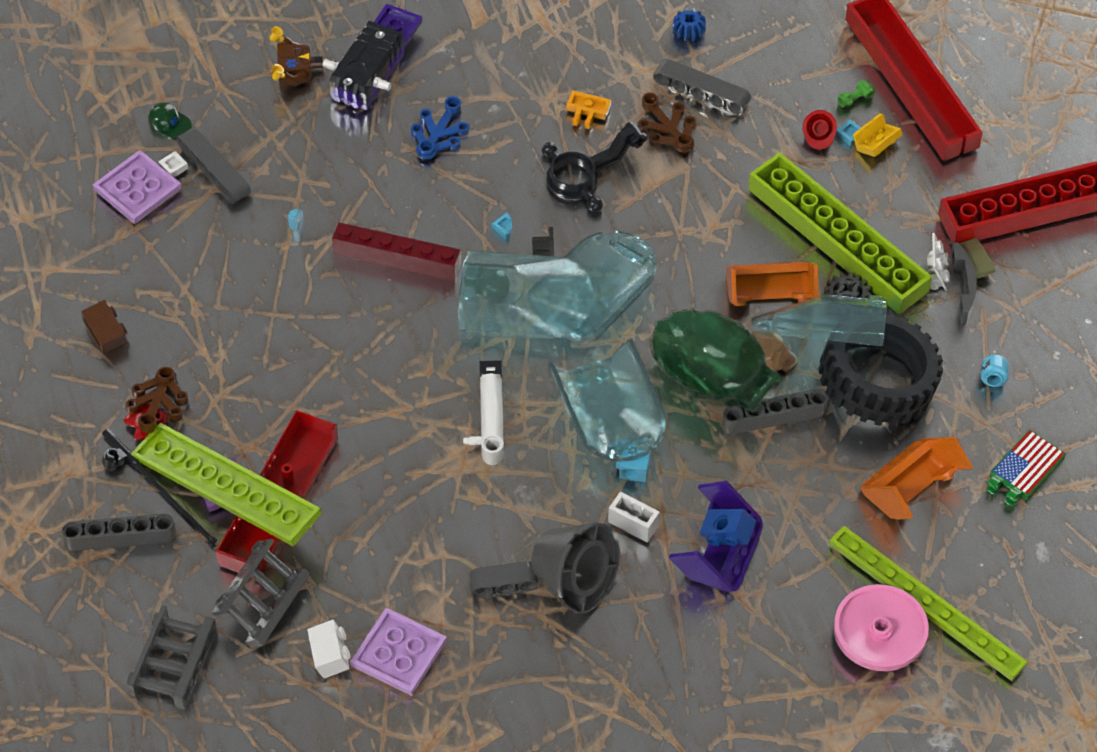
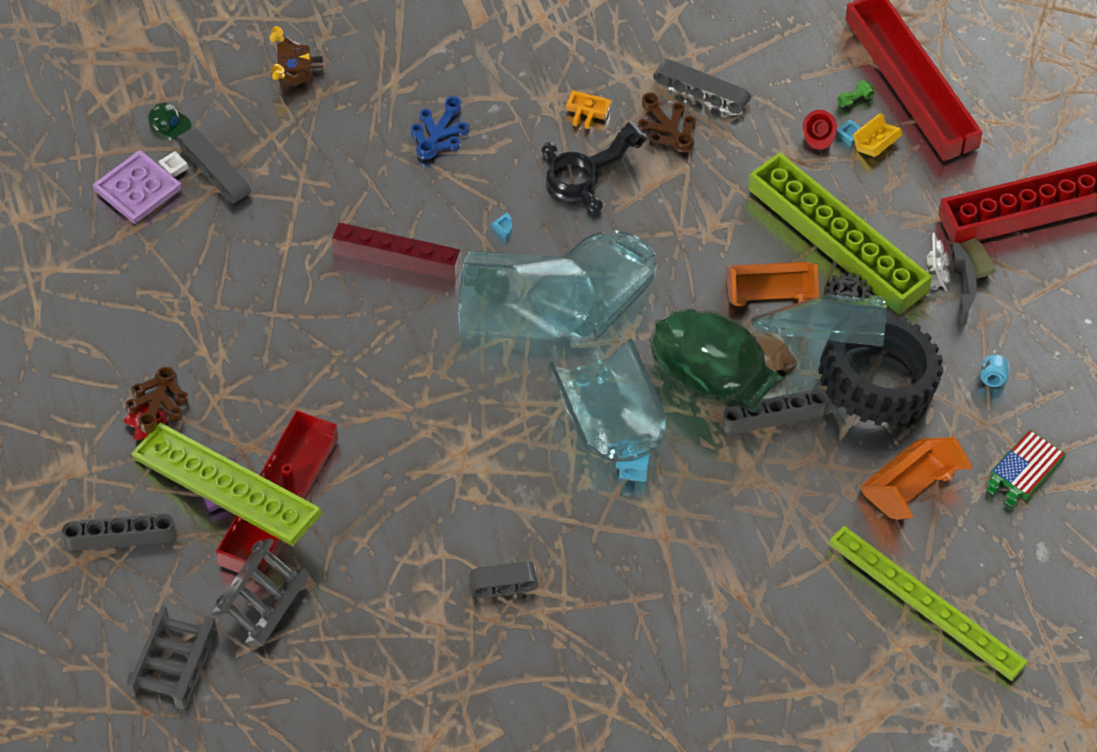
reddish brown brick [81,300,128,354] -> none
black piece [102,429,218,547] -> none
medium azure tile [288,209,303,230] -> none
white brick [307,620,351,678] -> none
piece [322,3,422,110] -> none
lavender plate [350,608,447,696] -> none
white piece [463,360,504,465] -> none
dark grey cone [531,522,620,614] -> none
clear smoke panel [532,227,554,260] -> none
white brick [608,491,660,543] -> none
dark purple windscreen [669,481,763,592] -> none
blue gear [673,8,706,42] -> none
blue brick [700,509,756,546] -> none
bright pink dish [834,584,929,671] -> none

